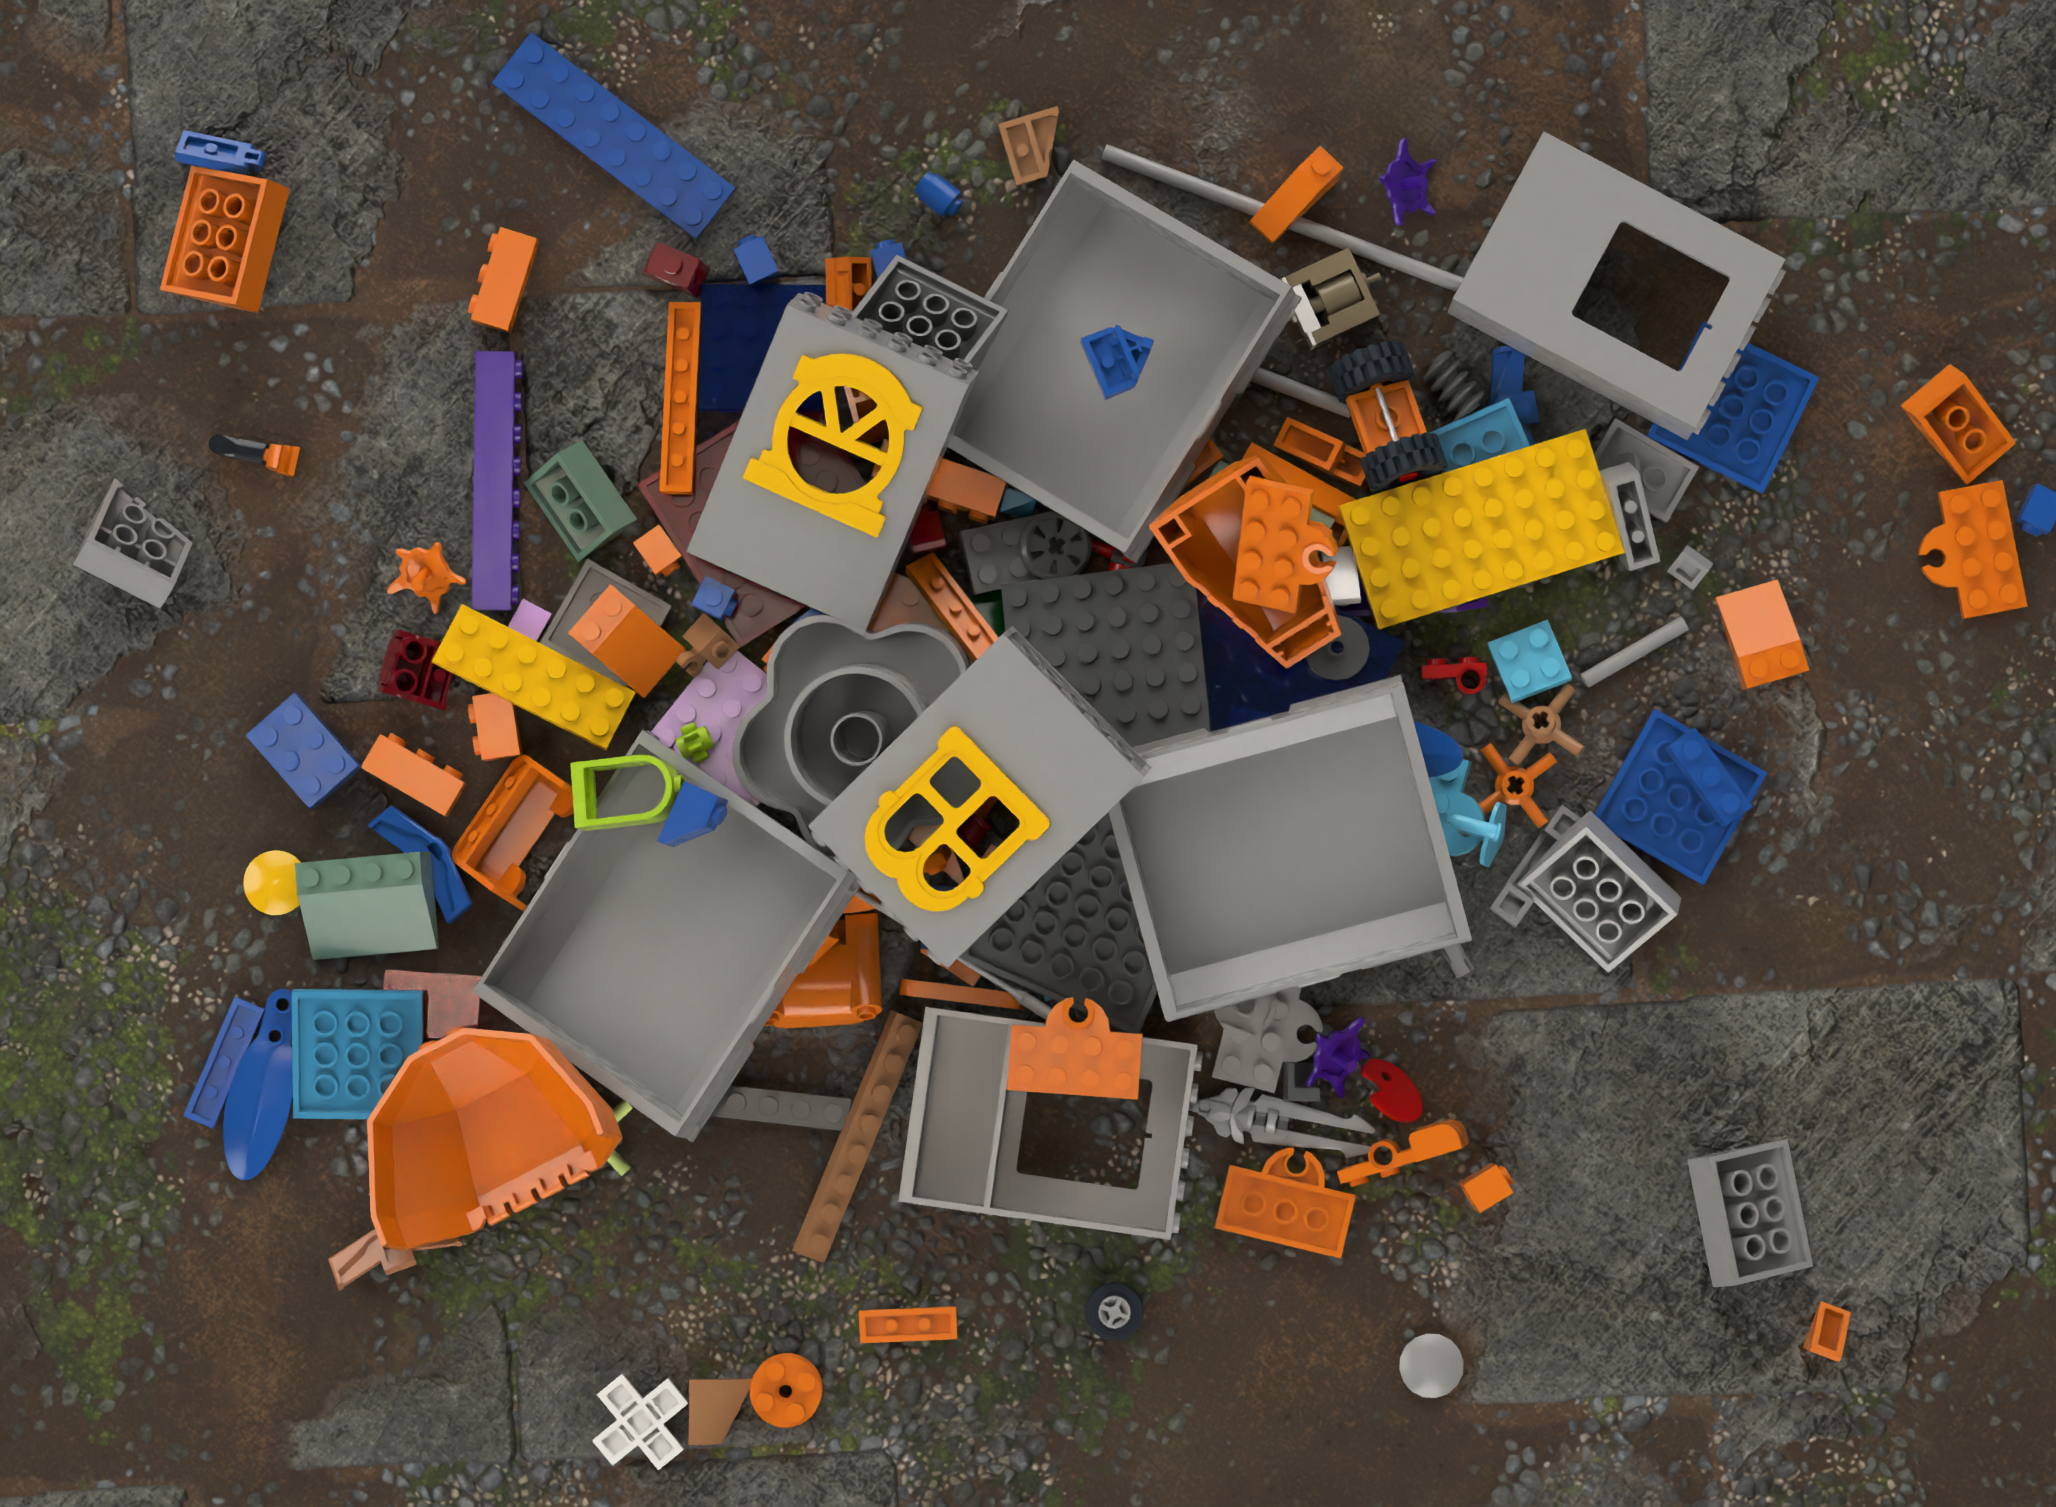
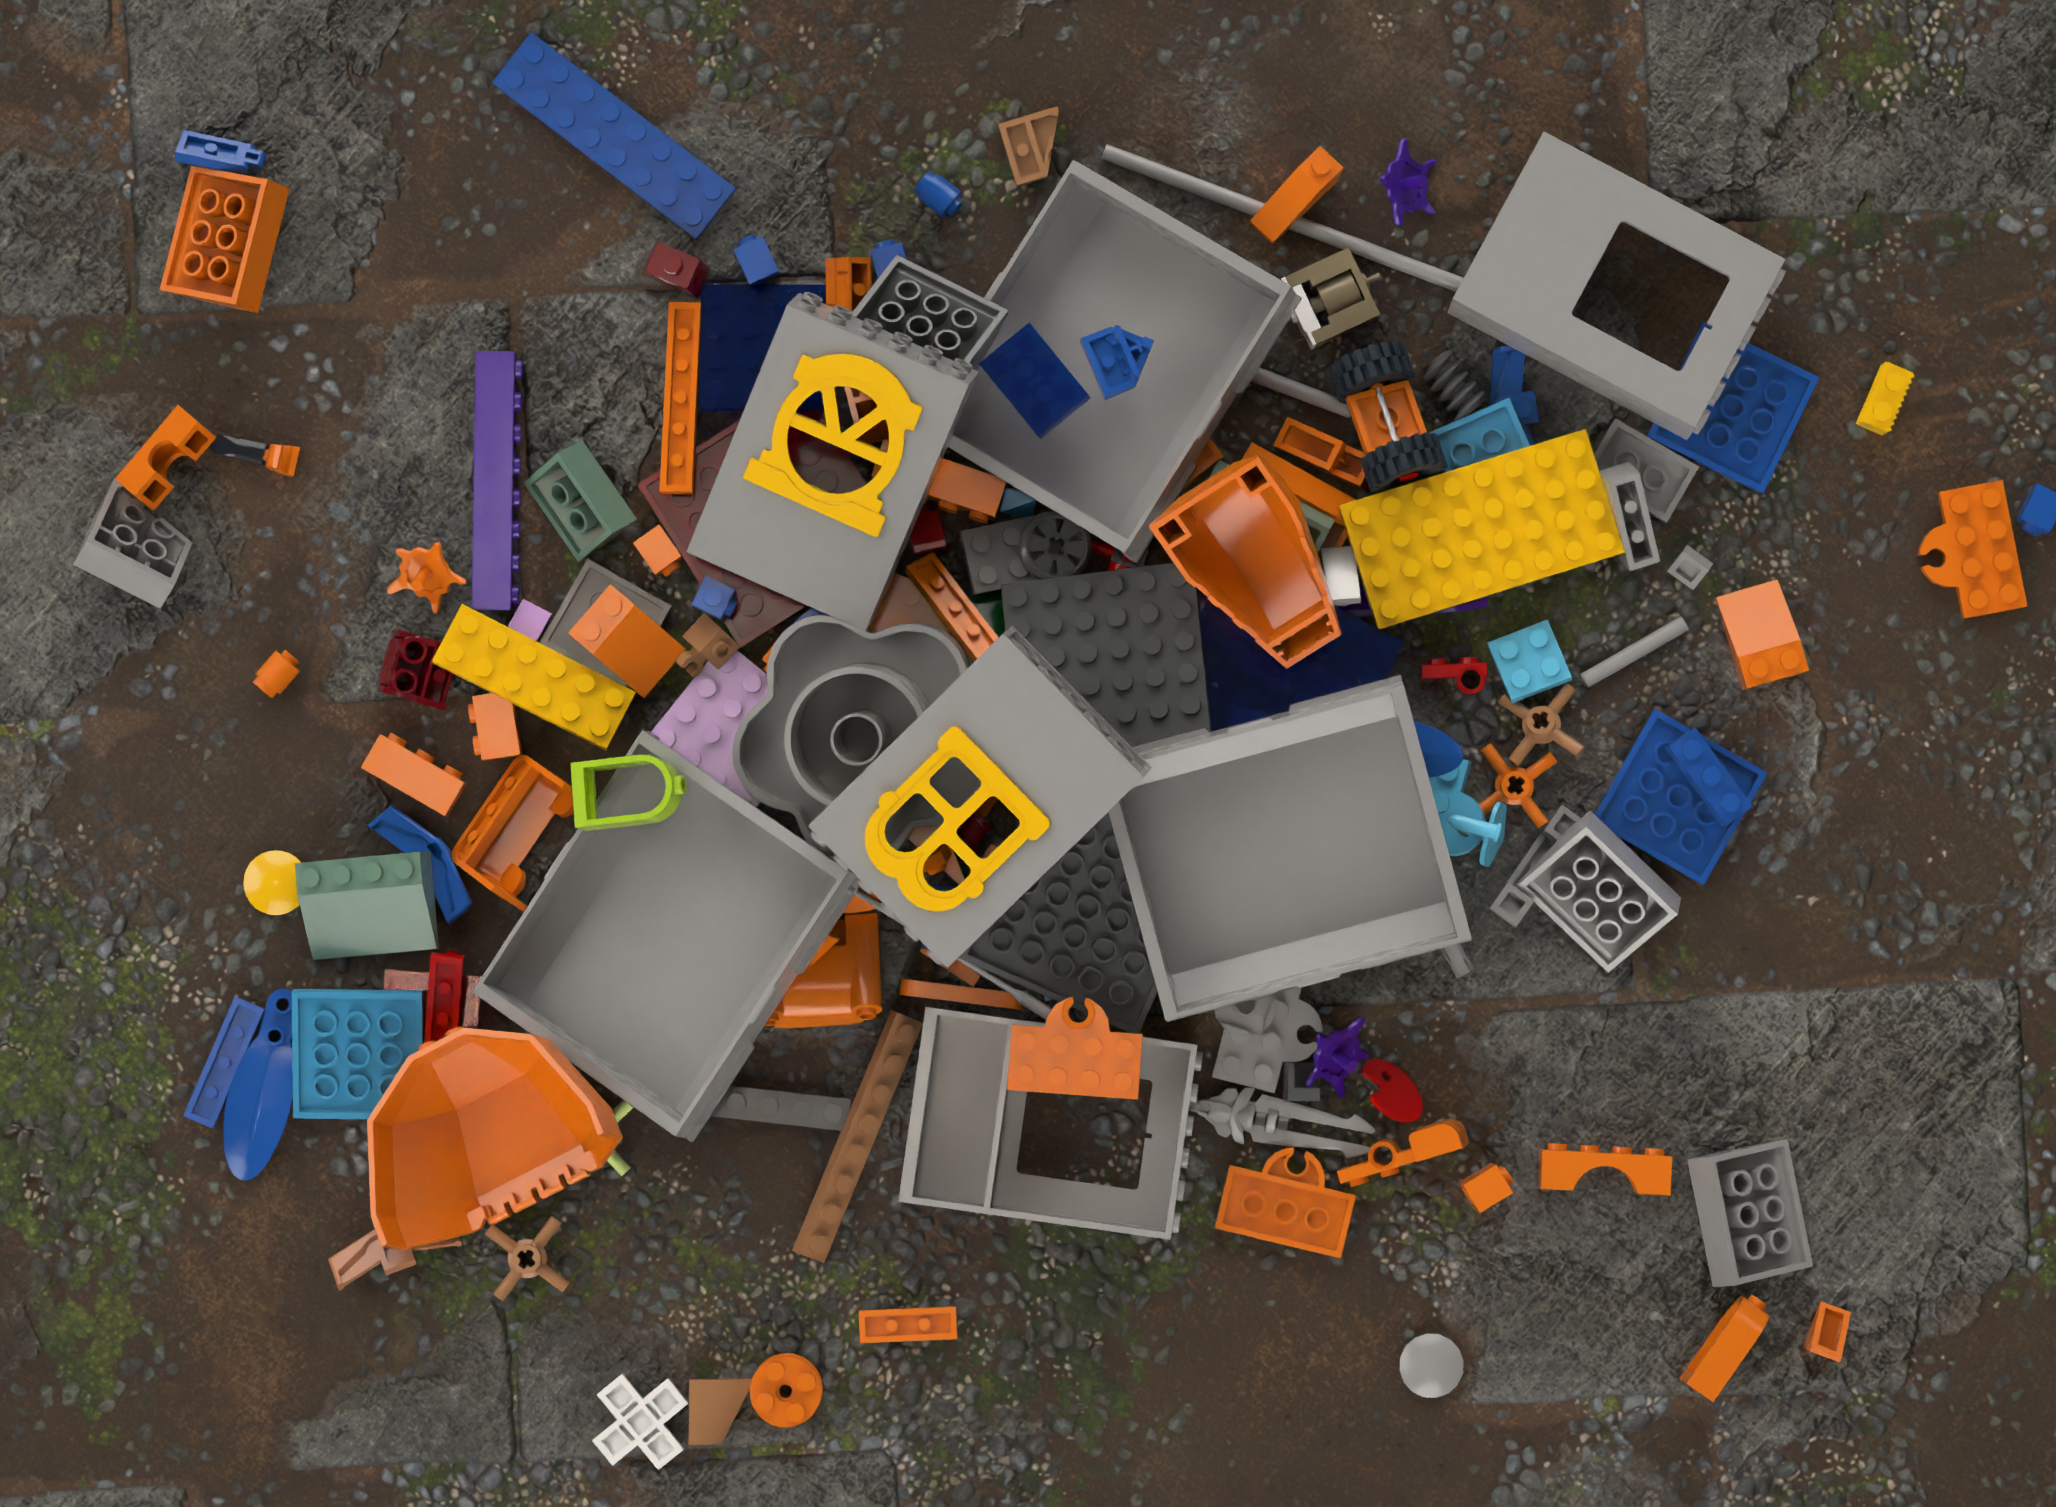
blue brick [246,693,362,809] -> none
orange brick [468,227,540,334] -> none
blue slope [657,781,729,847] -> none
lime gear [675,722,715,764] -> none
black wheel [1085,1282,1144,1341] -> none
orange plate [1233,476,1338,614] -> none
dark grey plate [1305,615,1370,681] -> none
orange slope [1901,364,2016,485] -> none
none -> orange arch [115,405,216,511]
none -> orange brick [253,650,300,698]
none -> red piece [424,950,464,1043]
none -> medium nougat bar [485,1216,570,1301]
none -> clear blue plate [979,323,1091,439]
none -> orange arch [1538,1143,1672,1196]
none -> orange window [1679,1294,1769,1402]
none -> yellow brick [1856,362,1915,435]

